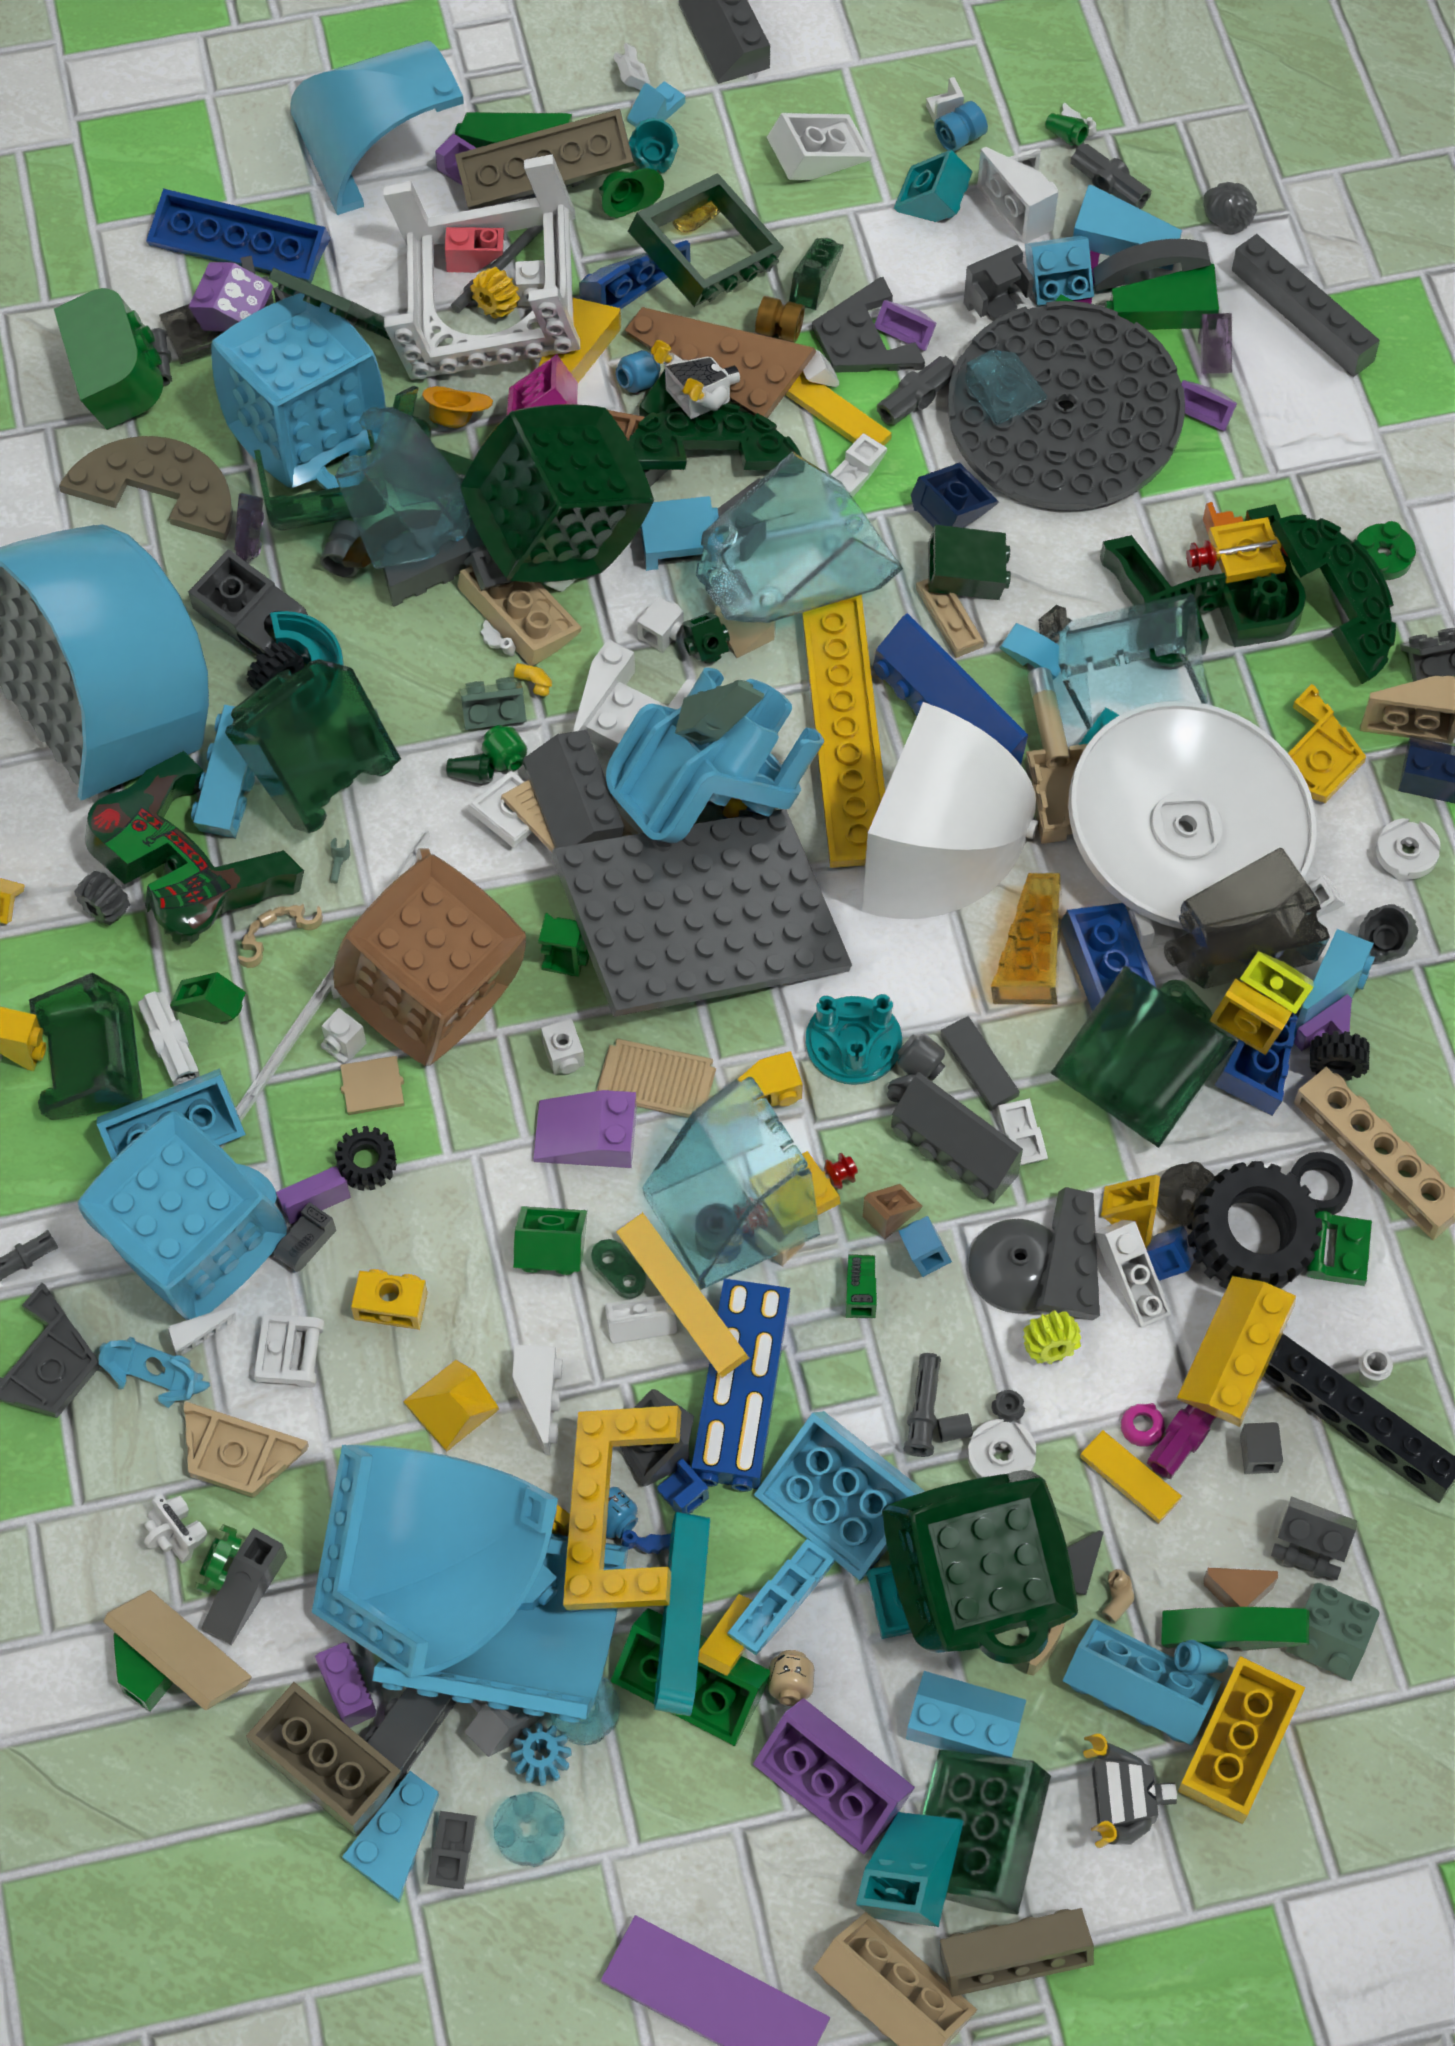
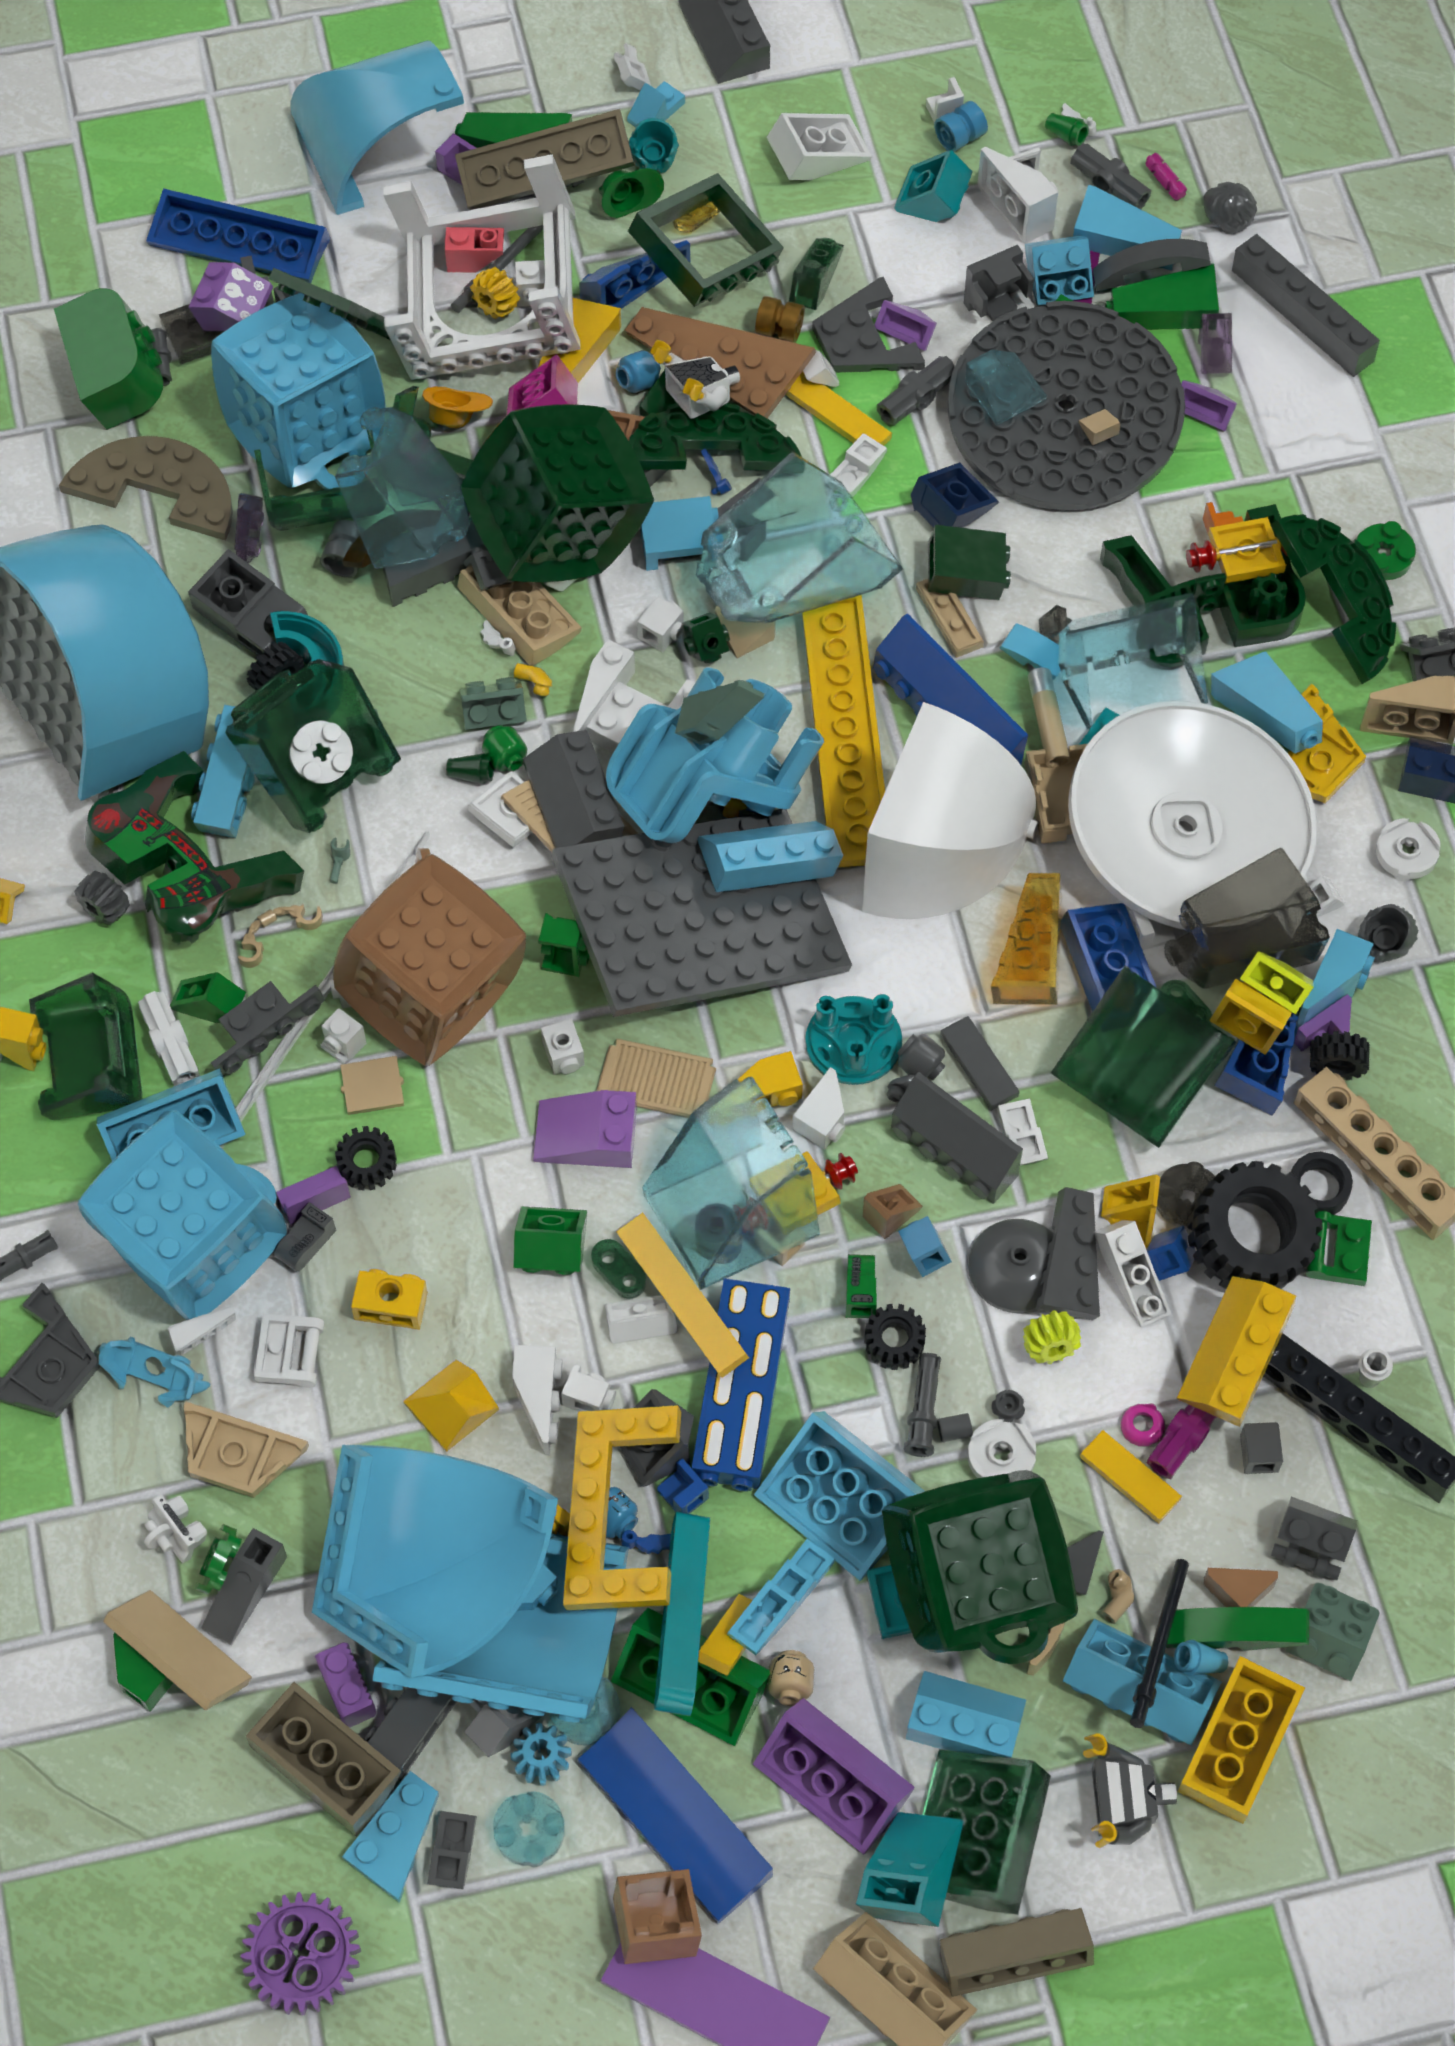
none -> dark grey bracket [211,981,325,1076]
none -> medium lavender gear [241,1892,361,2015]
none -> white plate [289,721,353,784]
none -> white brick [561,1364,616,1412]
none -> blue arch [578,1707,773,1924]
none -> medium nougat container [613,1869,702,1964]
none -> medium azure slope [697,821,843,892]
none -> blue piece [701,448,732,495]
none -> white slope [793,1067,845,1150]
none -> black tyre [864,1304,926,1370]
none -> tan slope [1079,409,1120,445]
none -> black bar [1130,1559,1189,1728]
none -> dark pink axle [1145,153,1187,200]
none -> medium azure slope [1211,651,1323,753]

